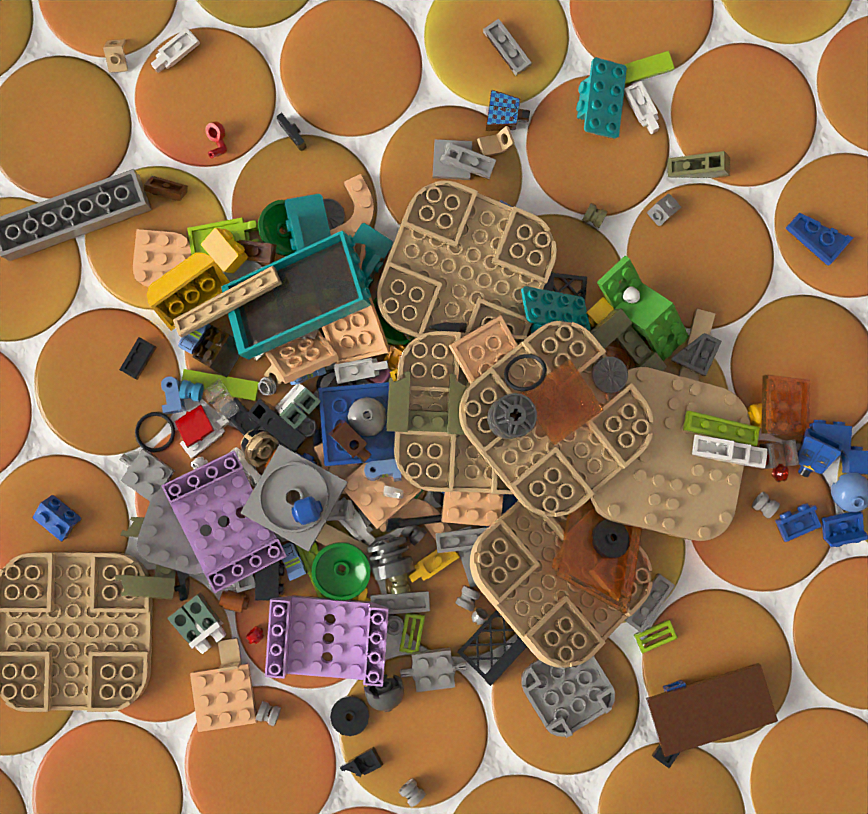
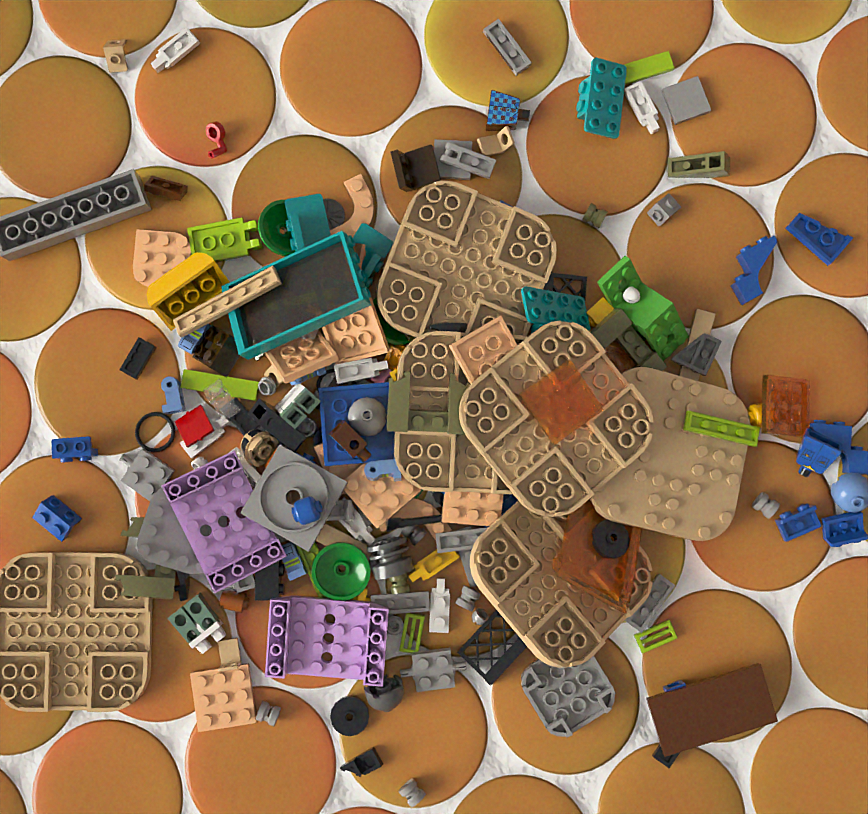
dark azure wheel [179,380,204,402] -> none
yellow brick [201,228,248,273] -> none
reddish brown hinge [237,240,277,264] -> none
red plate [246,626,264,644] -> none
black plate [276,112,307,151] -> none
white tile [383,486,404,499] -> none
dark grey wheel [487,393,537,440] -> none
black tyre [504,354,547,391] -> none
dark grey wheel [592,357,628,393] -> none
white slope [692,435,768,469] -> none
clear piece [759,440,799,469] -> none
clear red plate [772,463,789,482] -> none
none -> blue bracket [51,436,98,462]
none -> dark brown bracket [391,145,441,192]
none -> white hinge [429,578,450,633]
none -> light grey tile [662,76,711,125]
none -> blue arch [730,235,777,305]

